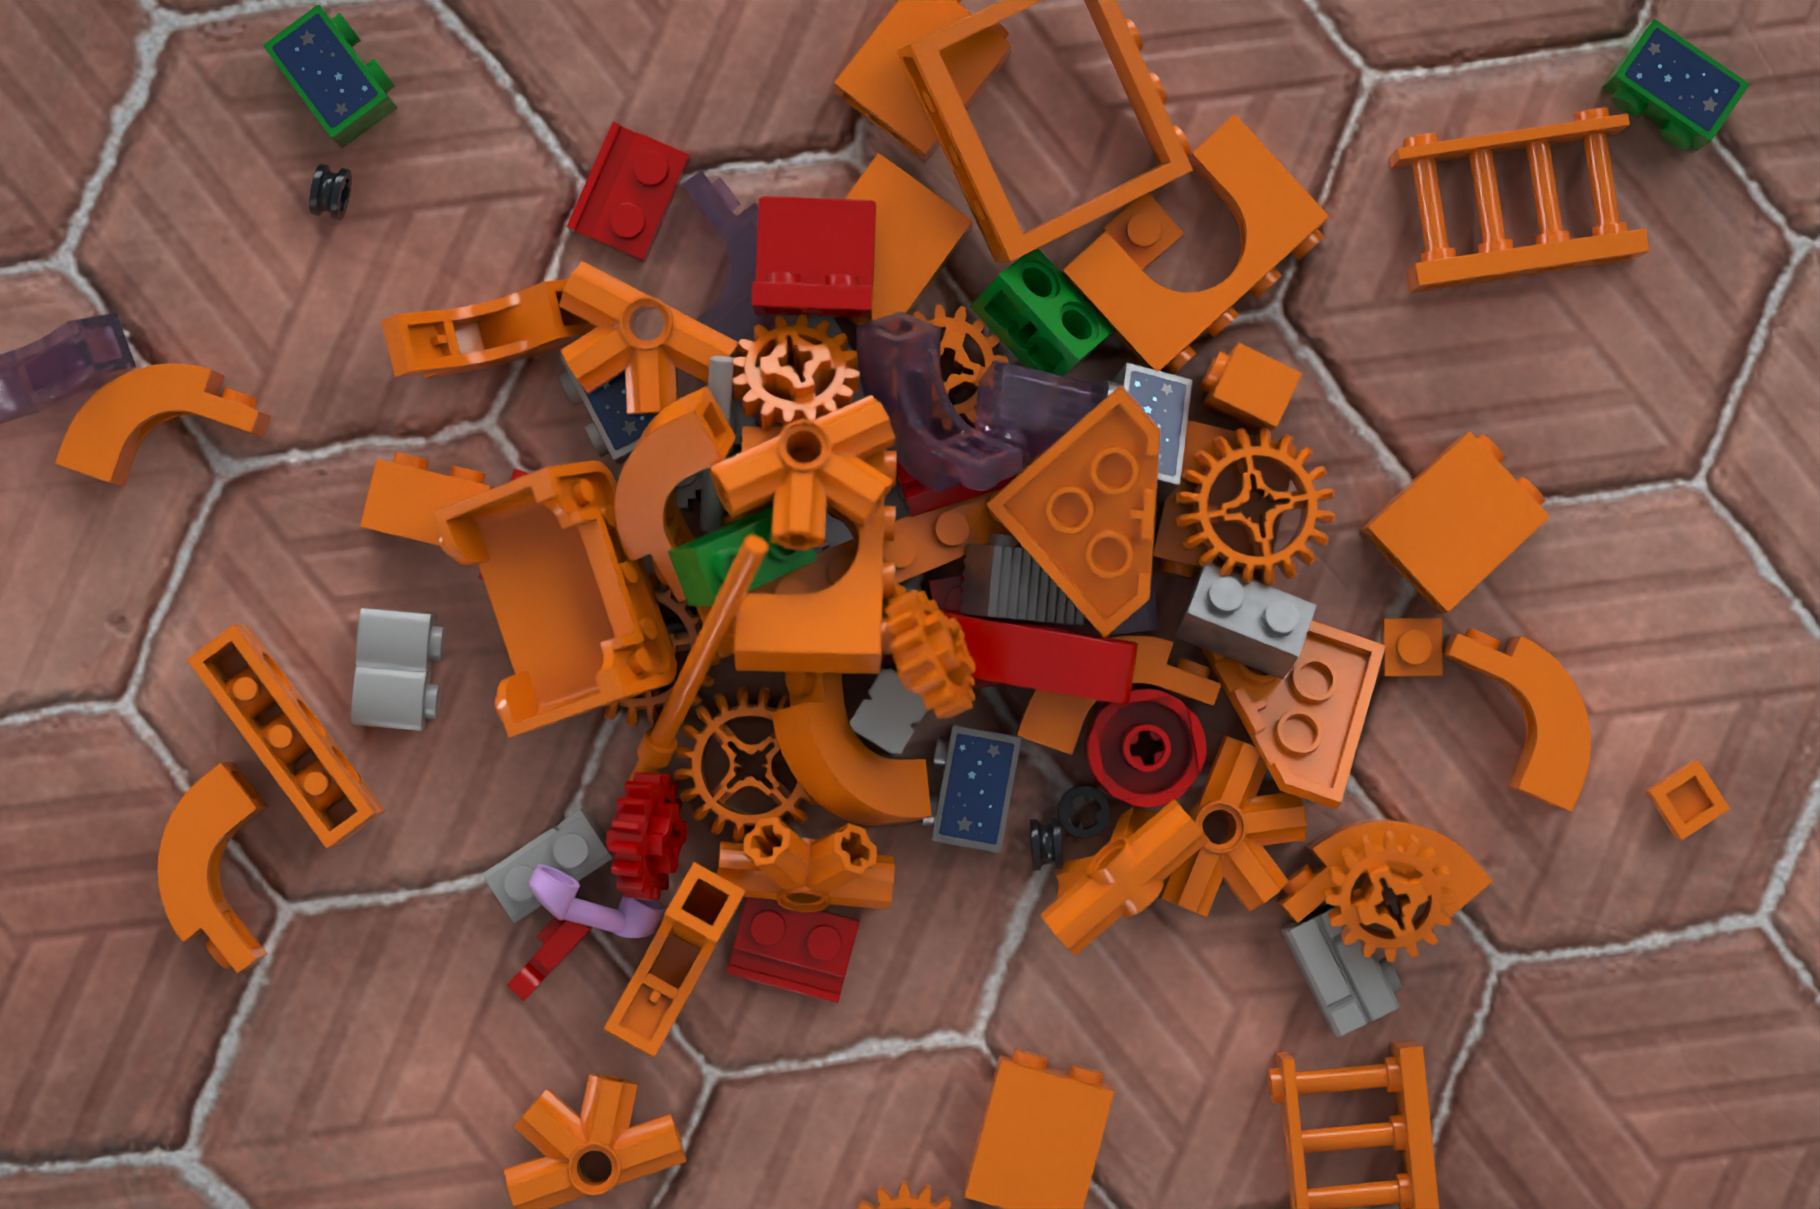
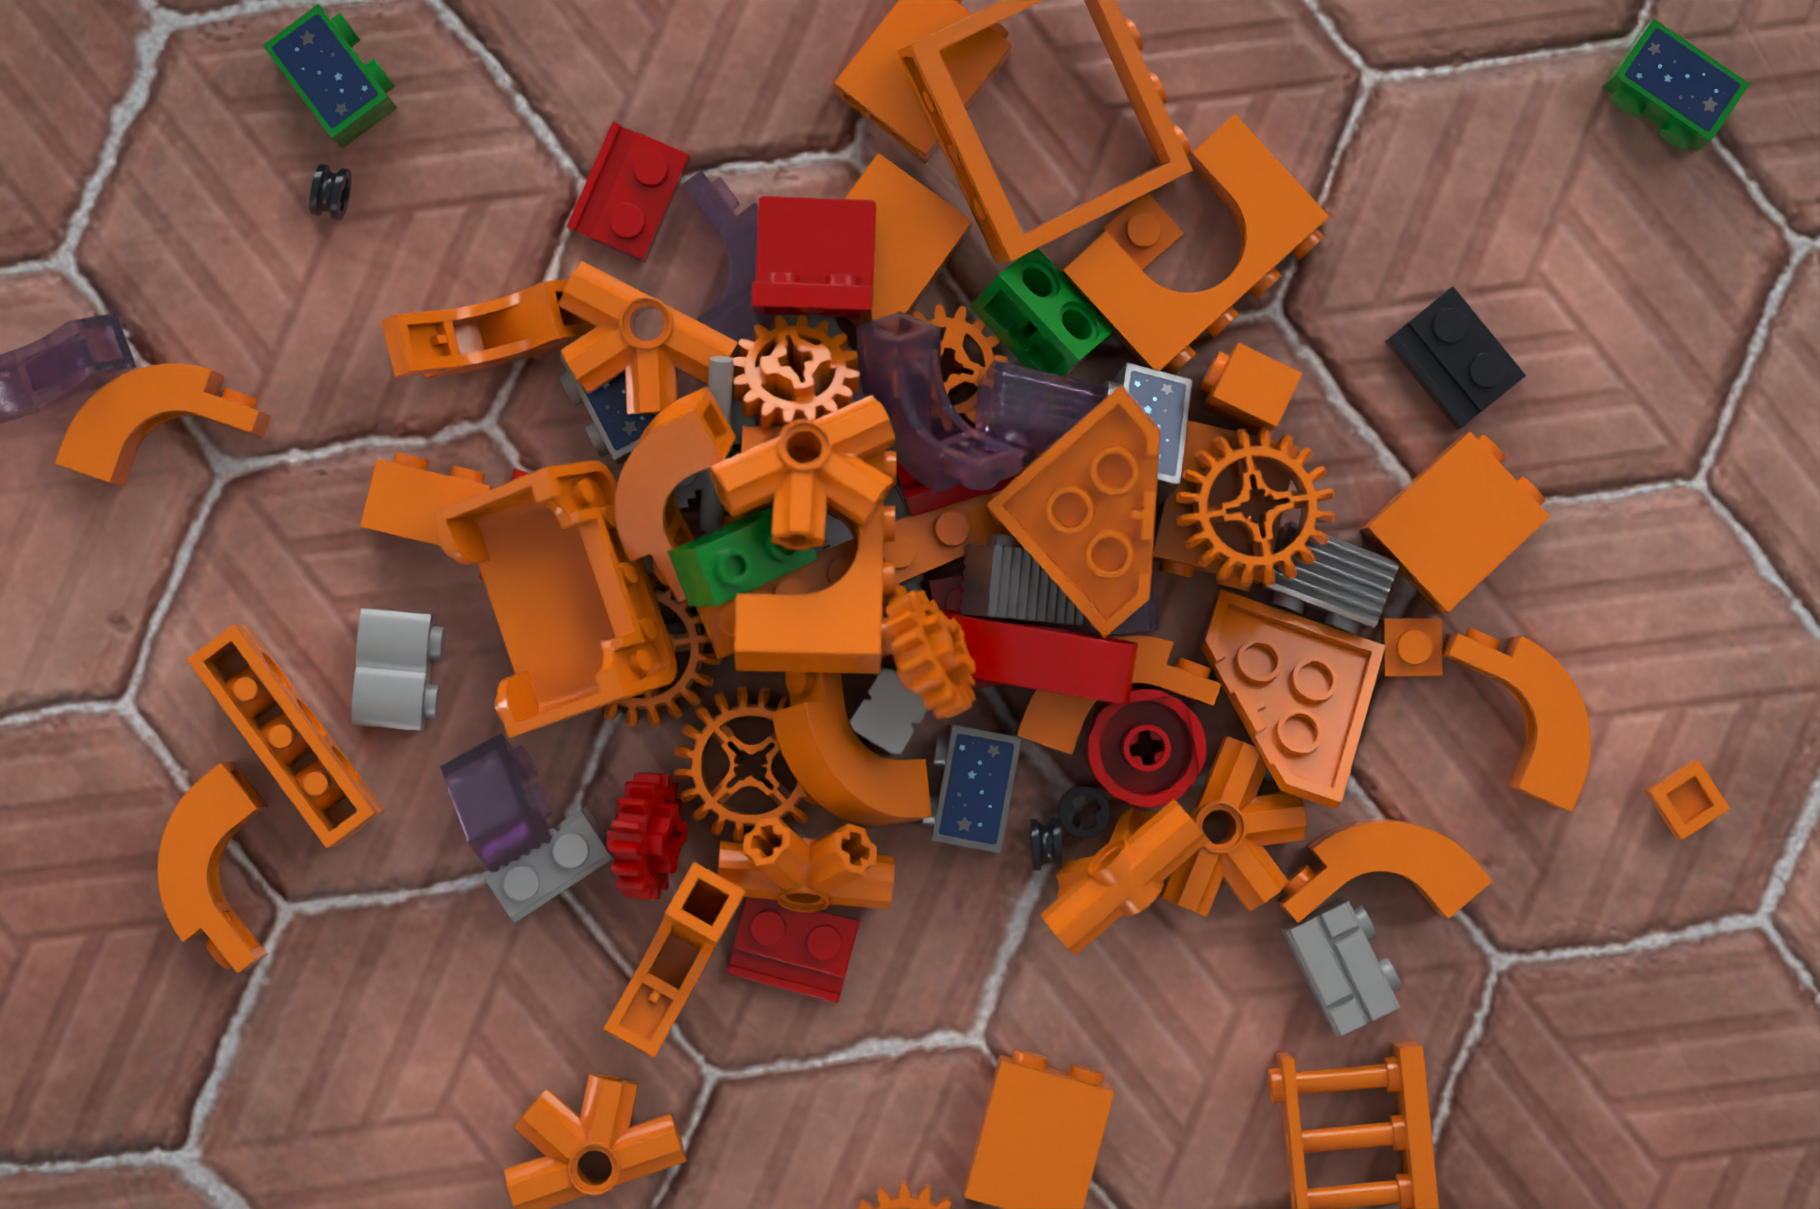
red plate [507,917,594,1001] -> none
lavender bar [528,864,667,938] -> none
orange bar [628,535,768,781] -> none
flat silver brick [1174,563,1317,679] -> none
orange gear [1324,830,1456,962] -> none
orange fence [1389,107,1650,293] -> none
none -> clear purple brick [439,733,554,872]
none -> flat silver brick [1260,521,1400,635]
none -> black plate [1385,286,1526,430]

